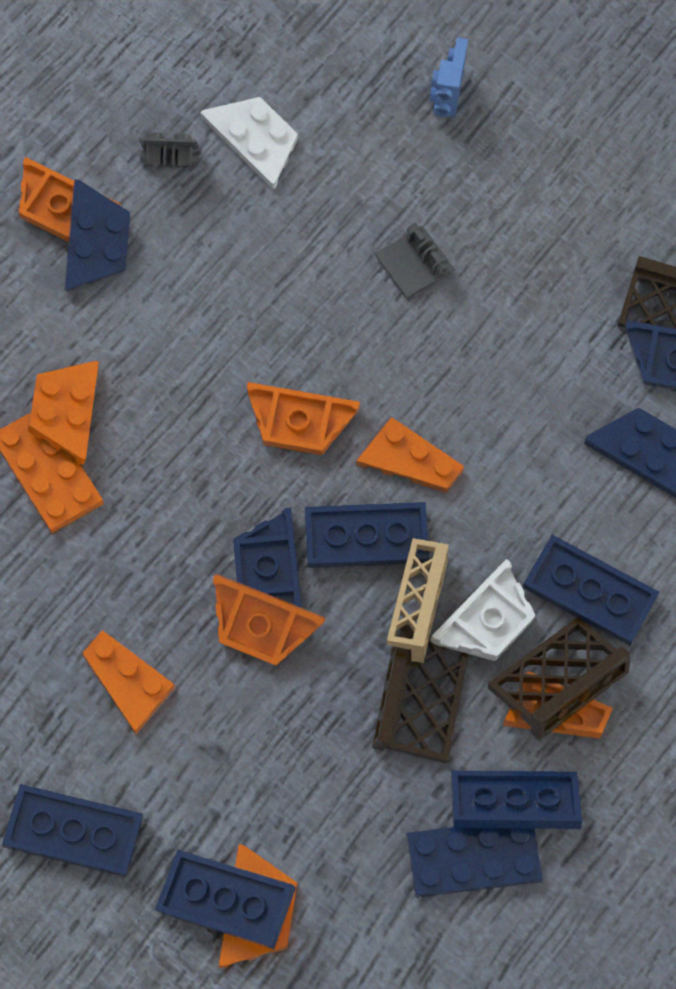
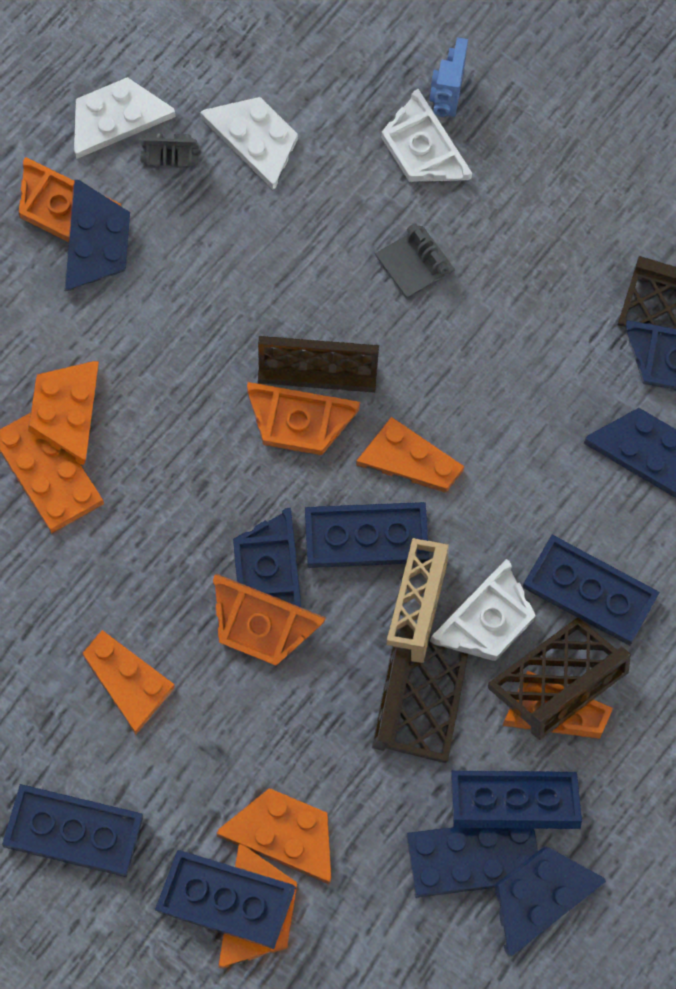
none -> white wing [74,77,176,159]
none -> orange wing [217,788,331,884]
none -> dark brown fence [258,336,379,393]
none -> white wing [381,89,472,182]
none -> dark blue wing [495,846,606,956]

